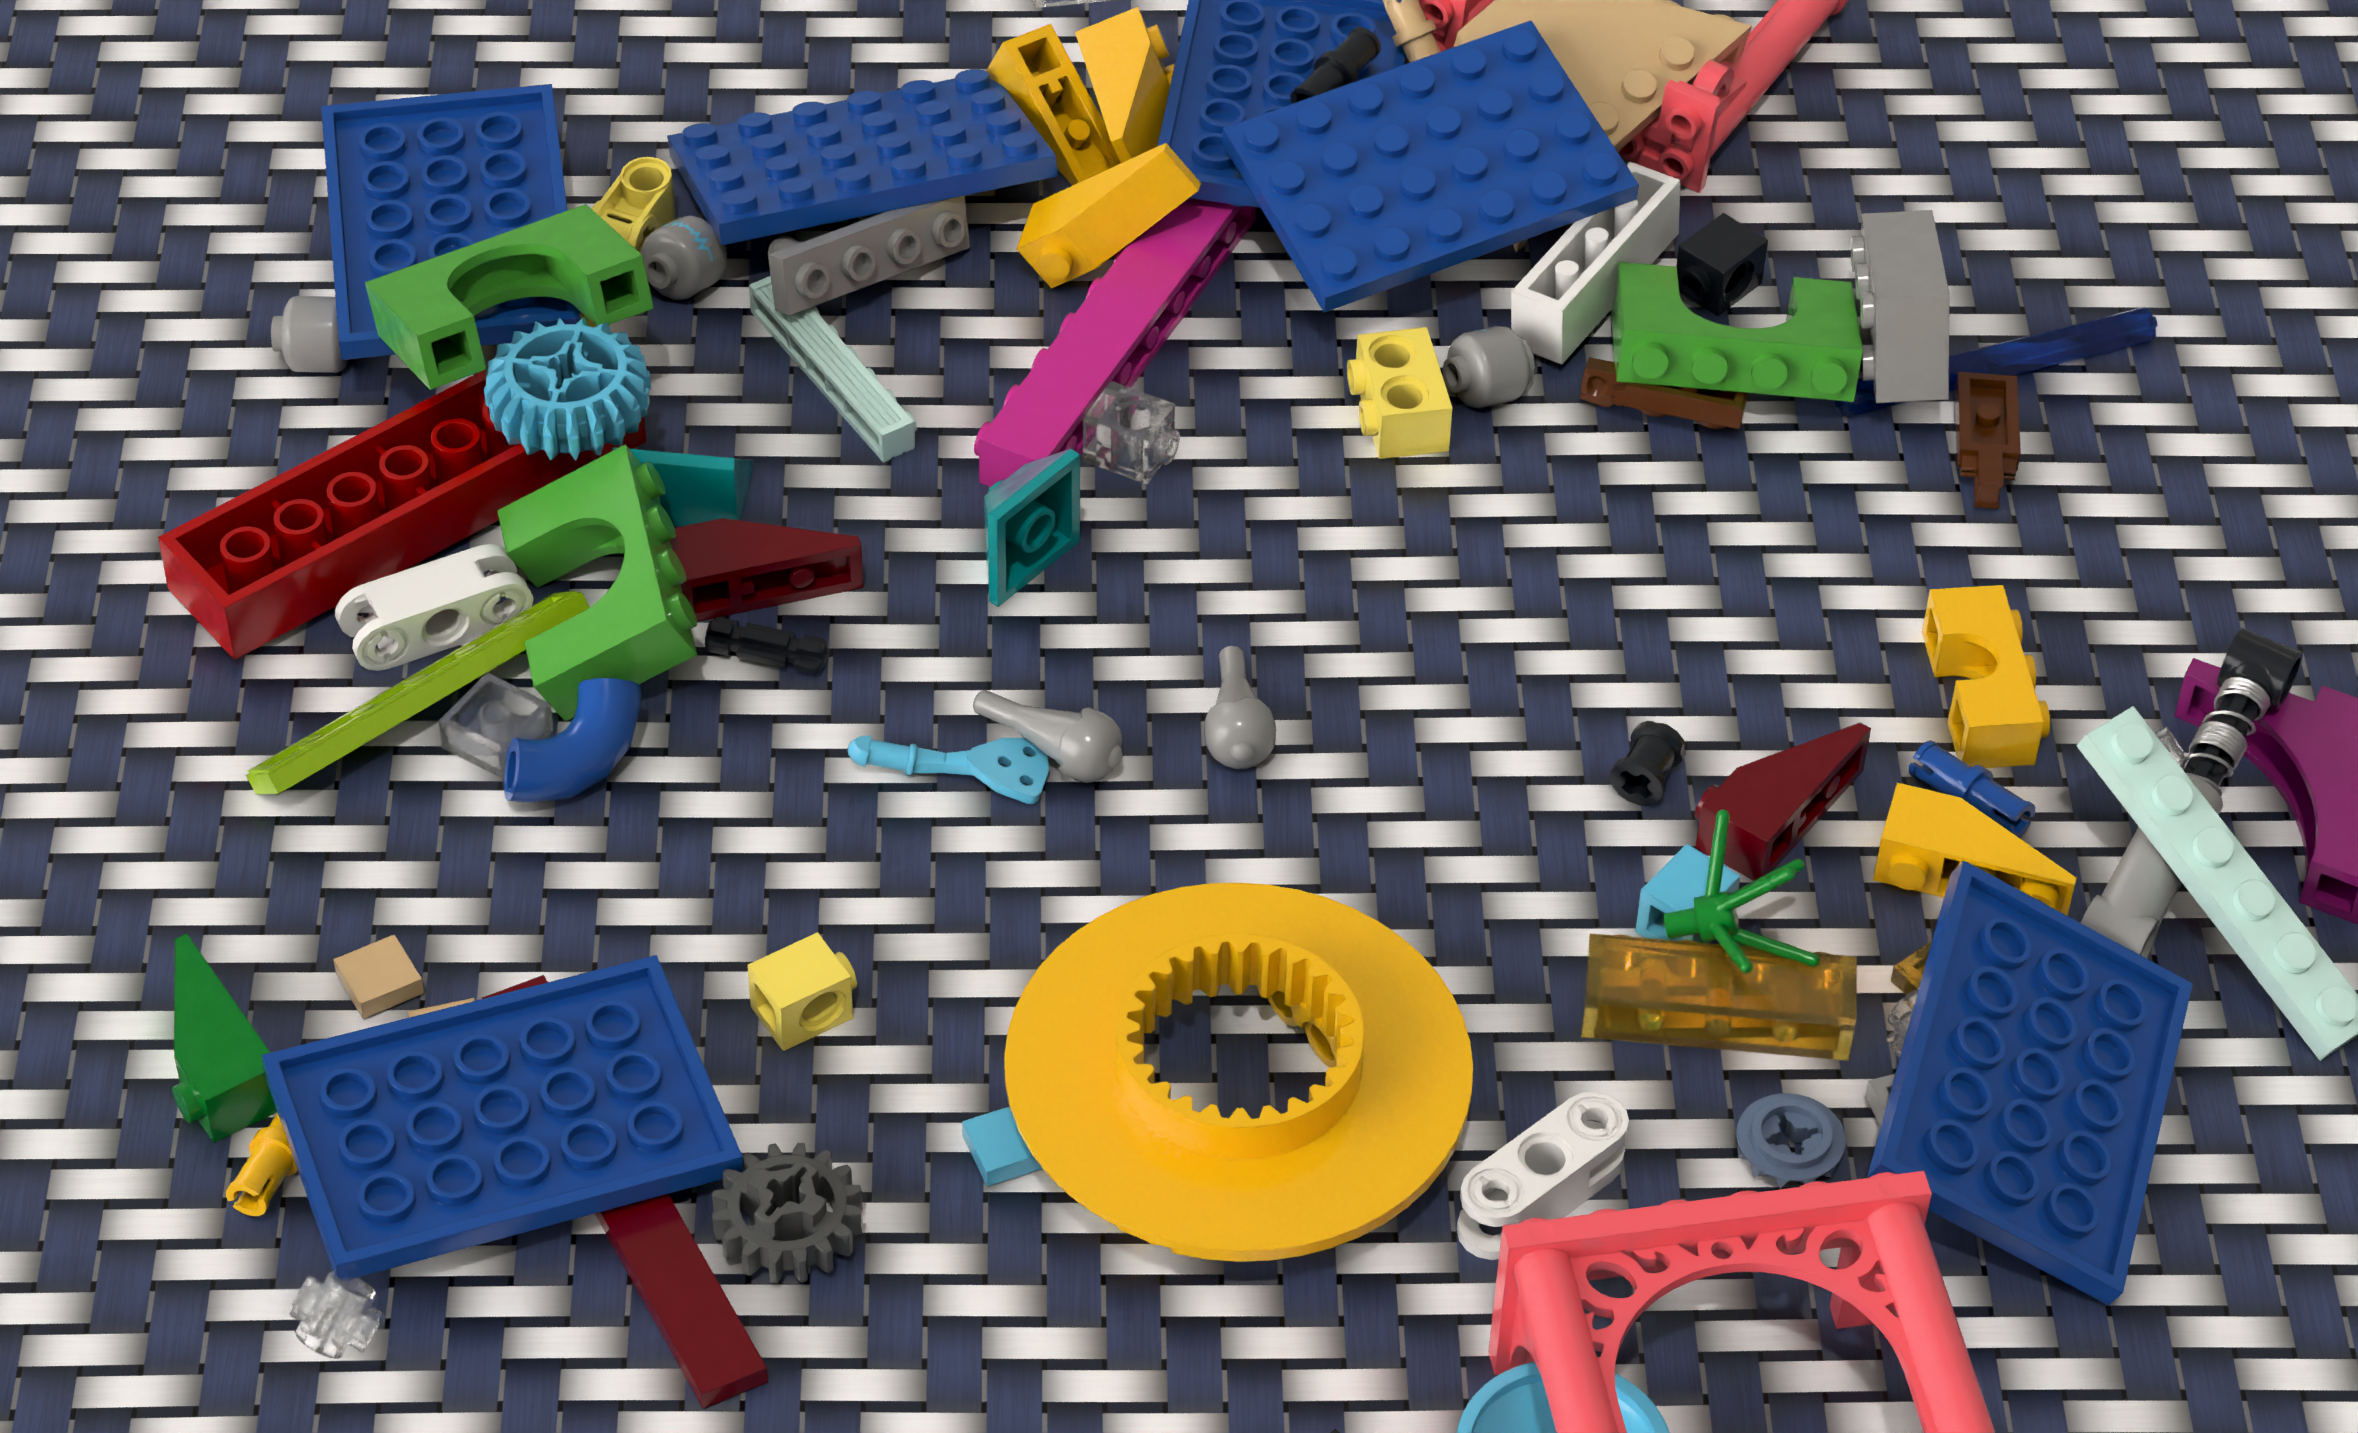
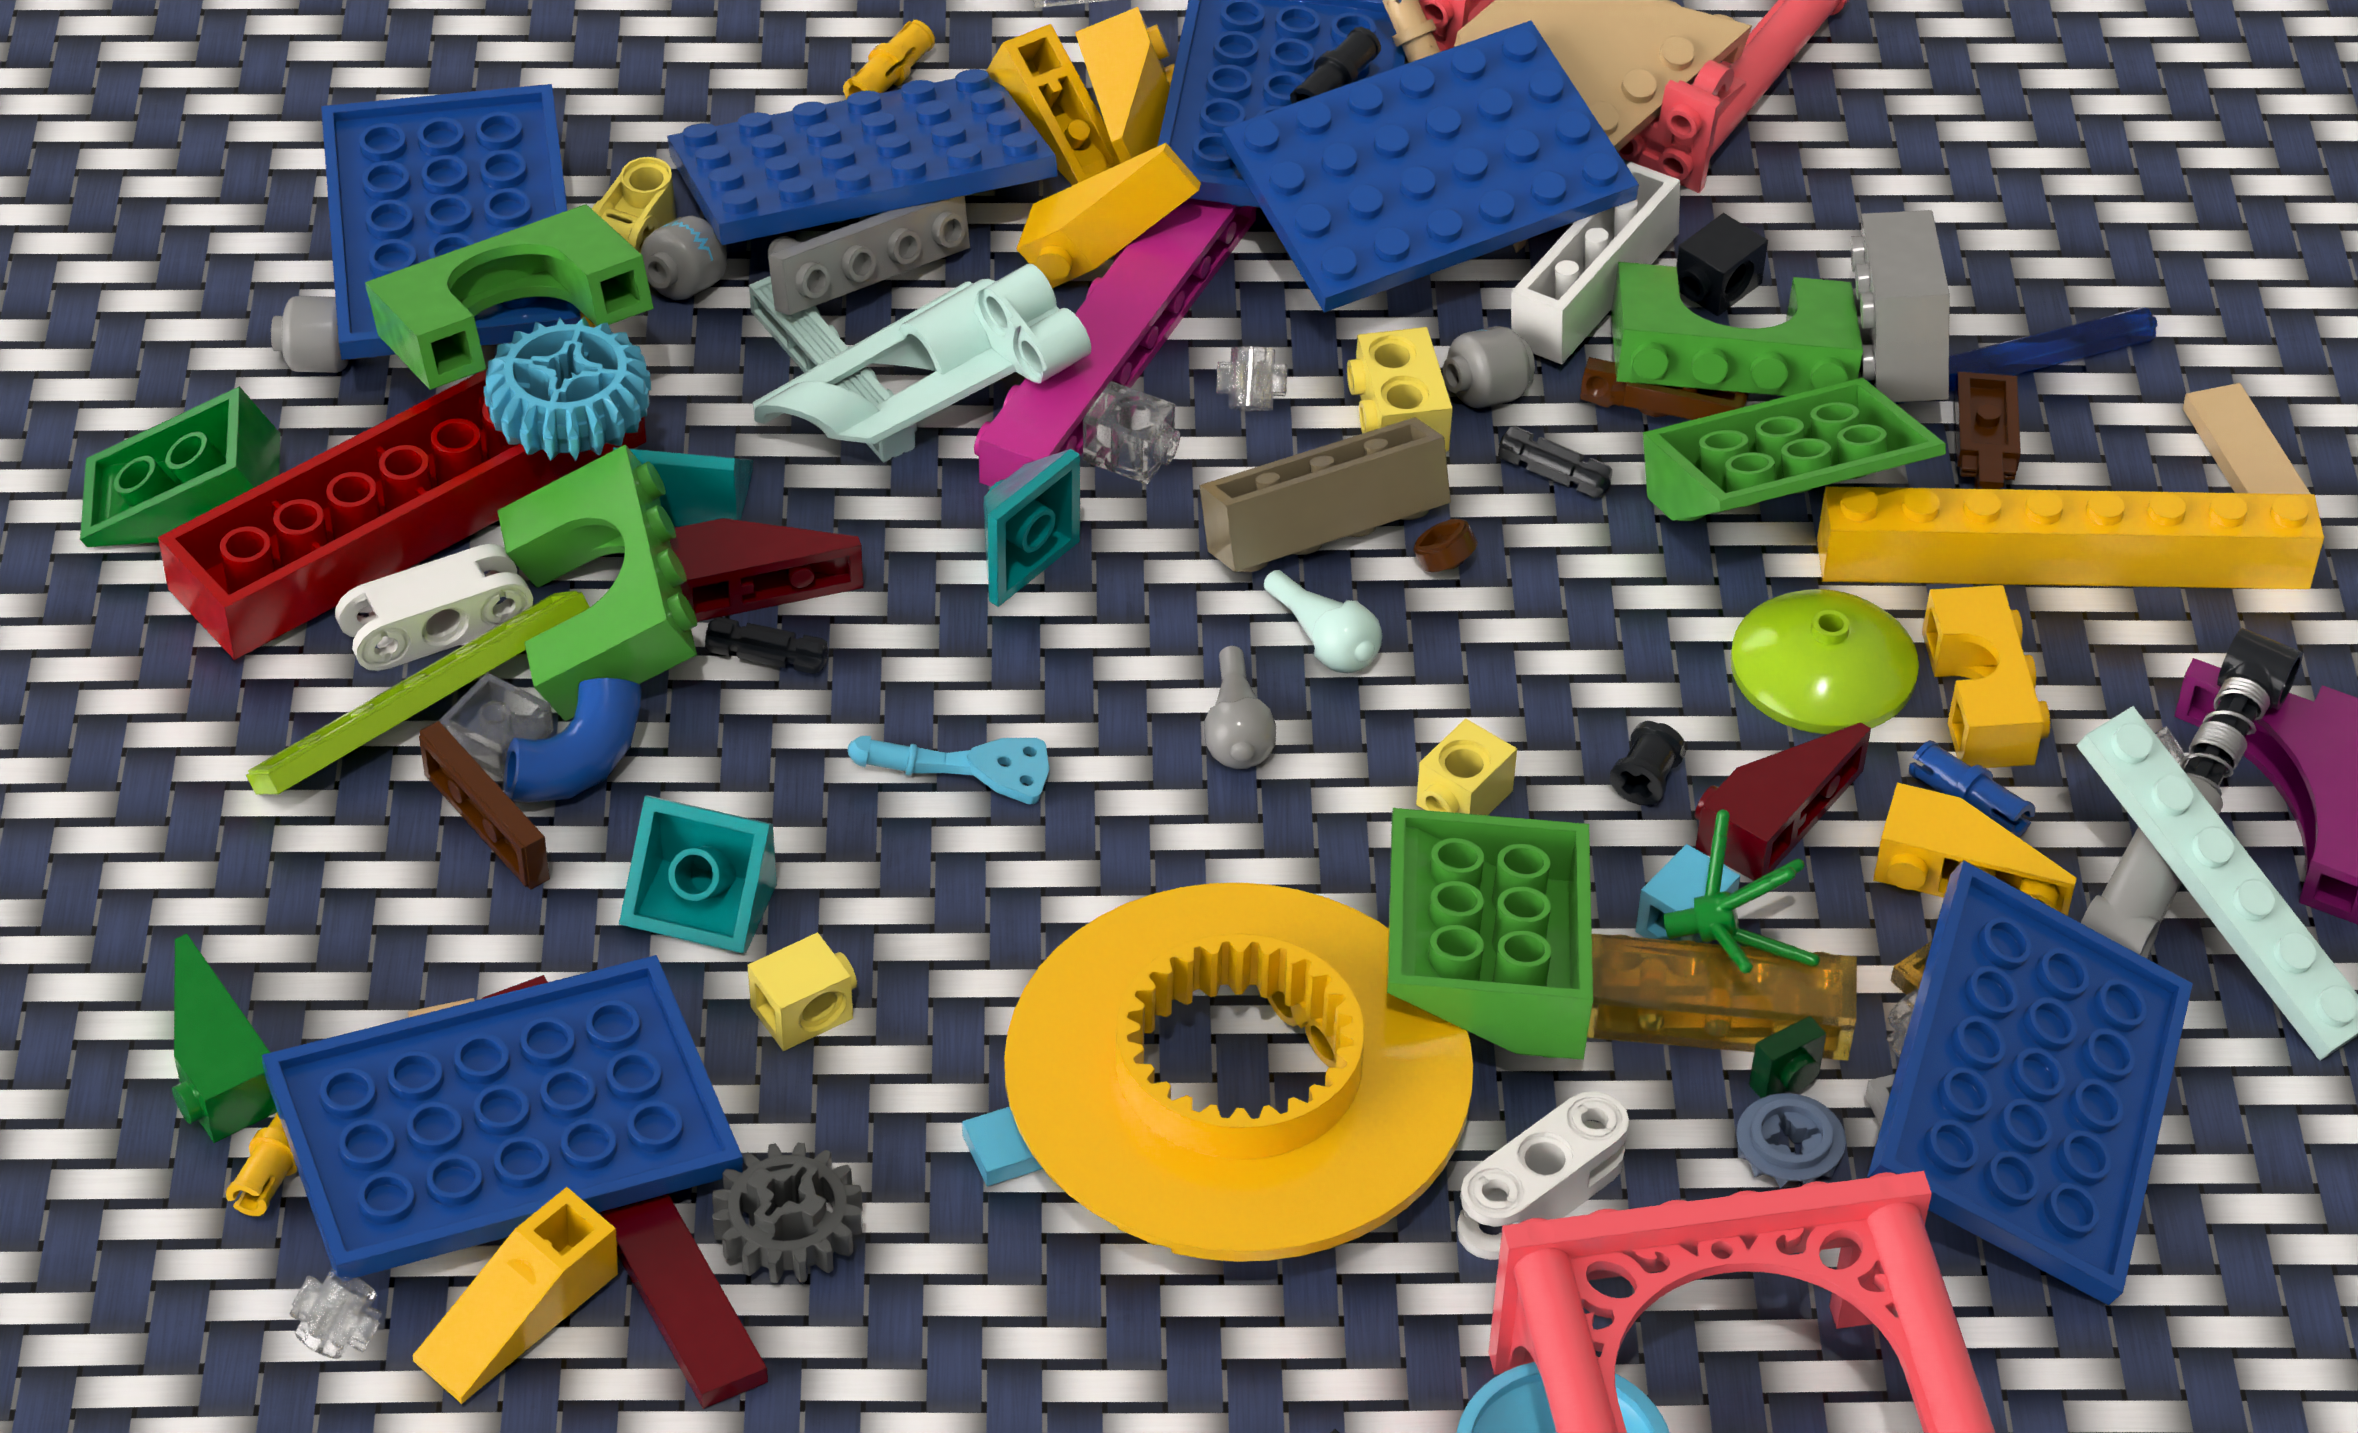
tan tile [333,934,424,1019] -> none
light grey piece [973,690,1123,783] -> none
none -> green slope [80,386,281,547]
none -> yellow slope [413,1187,618,1404]
none -> reddish brown tile [419,721,550,890]
none -> teal slope [619,795,777,953]
none -> light aqua panel [753,264,1092,444]
none -> yellow pin [843,20,935,98]
none -> dark tan brick [1199,417,1451,572]
none -> clear gear [1216,346,1288,411]
none -> light aqua piece [1264,570,1383,673]
none -> bright green slope [1387,808,1593,1060]
none -> reddish brown tile [1413,519,1478,572]
none -> light yellow brick [1416,718,1517,815]
none -> black axle [1498,426,1613,499]
none -> bright green slope [1643,377,1946,521]
none -> lime dish [1730,589,1919,734]
none -> dark green plate [1749,1016,1827,1098]
none -> yellow brick [1817,487,2324,589]
none -> tan tile [2182,383,2311,494]

